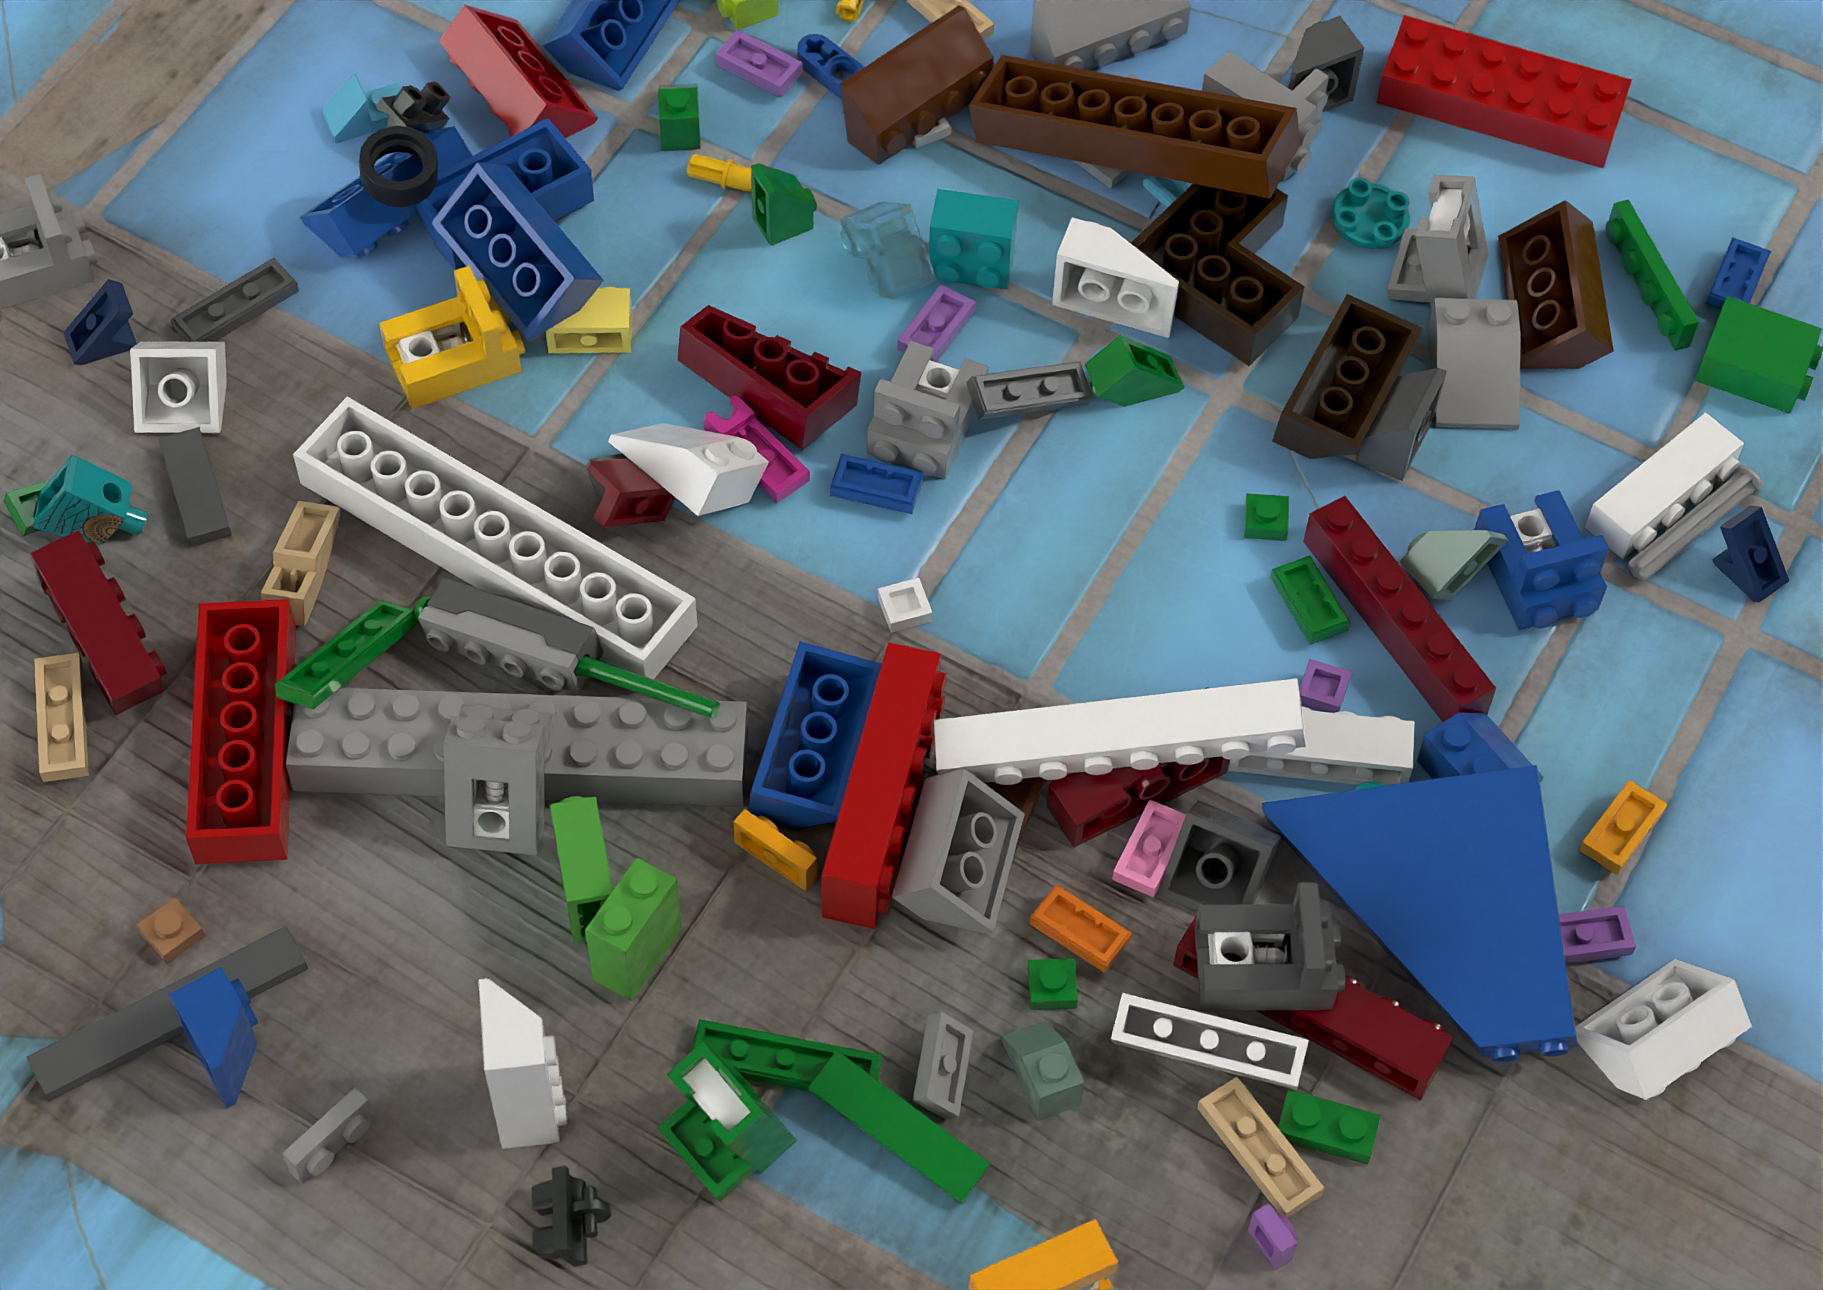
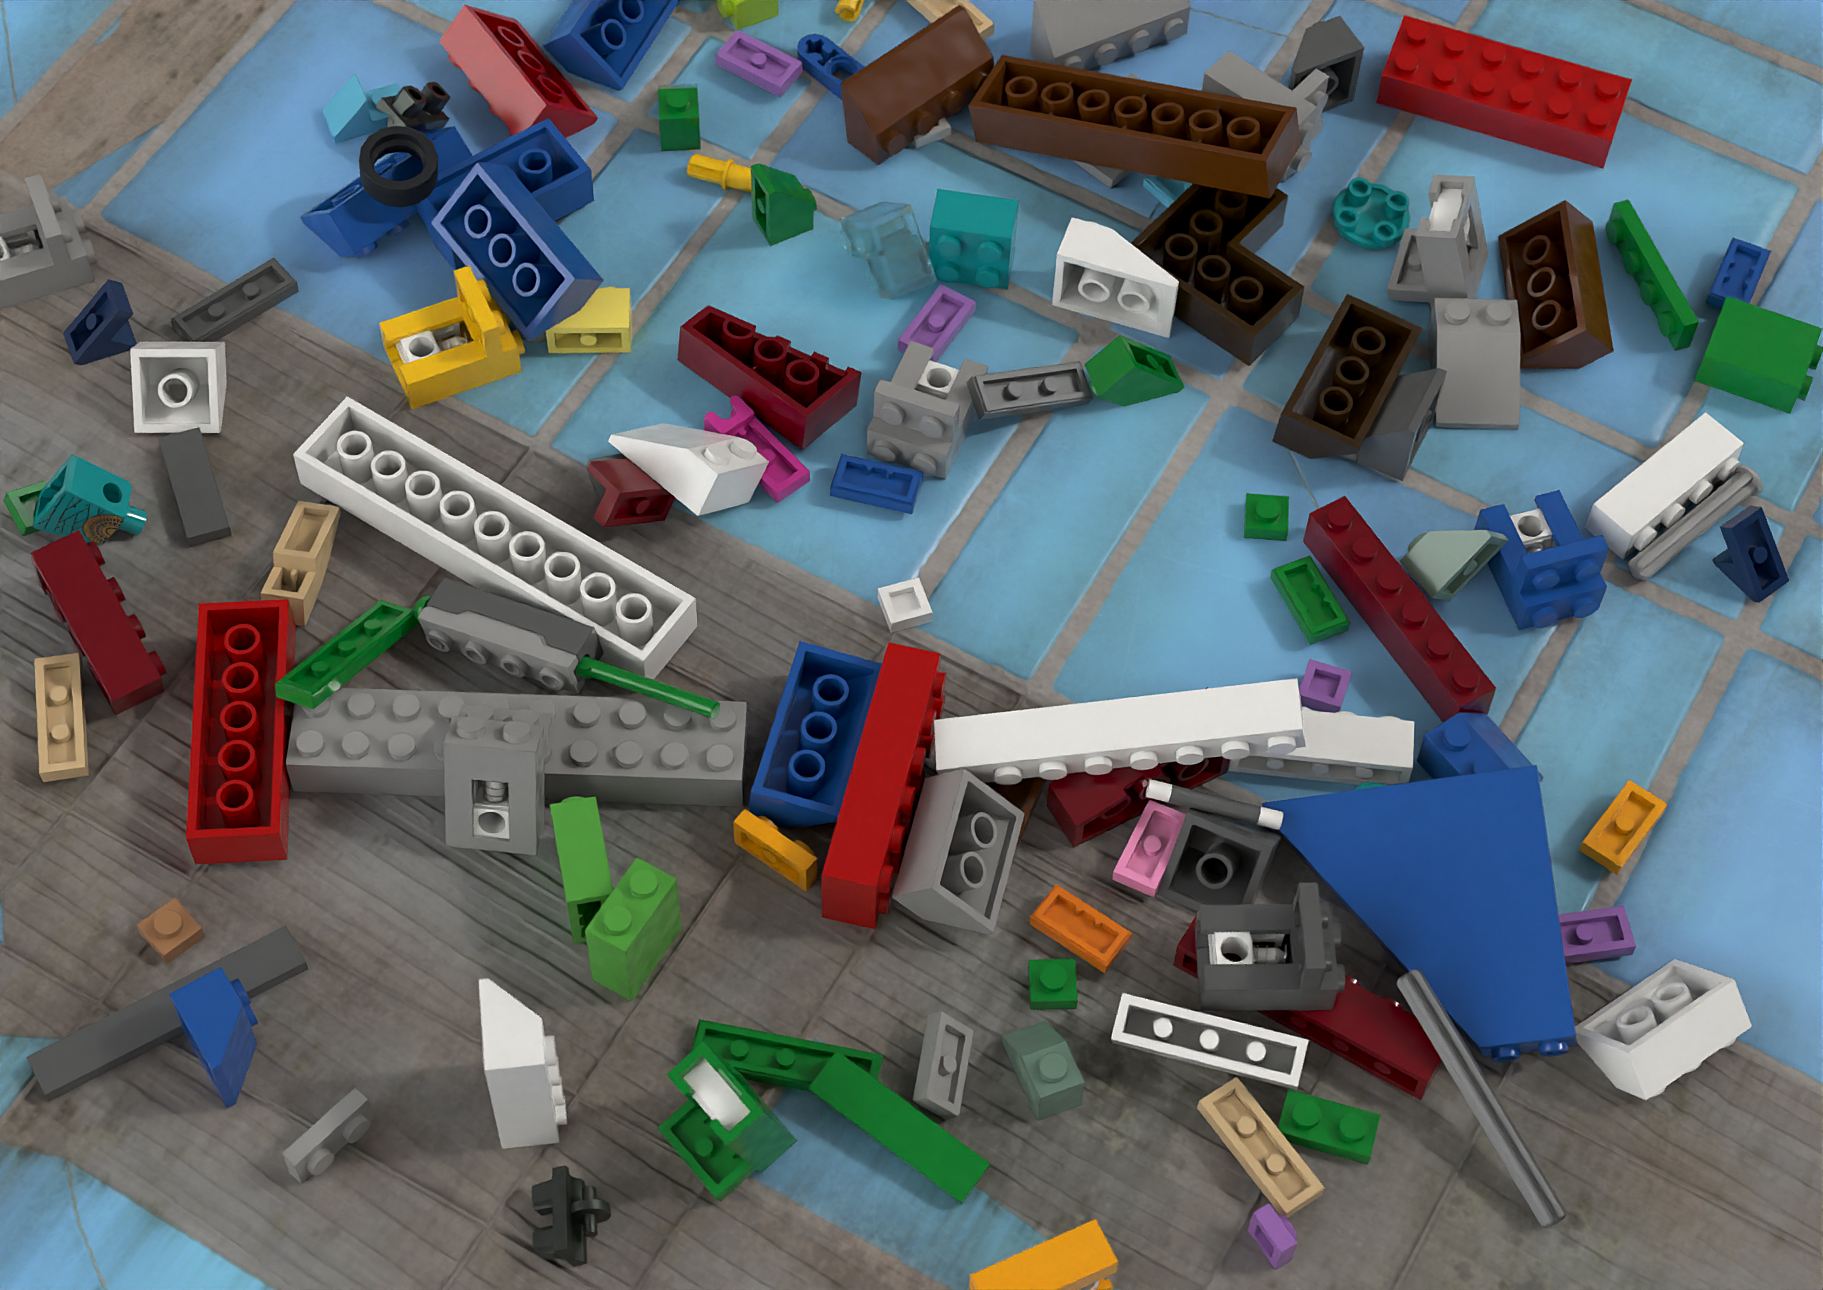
none -> dark grey bar [1145,779,1283,830]
none -> dark grey axle [1397,969,1567,1228]

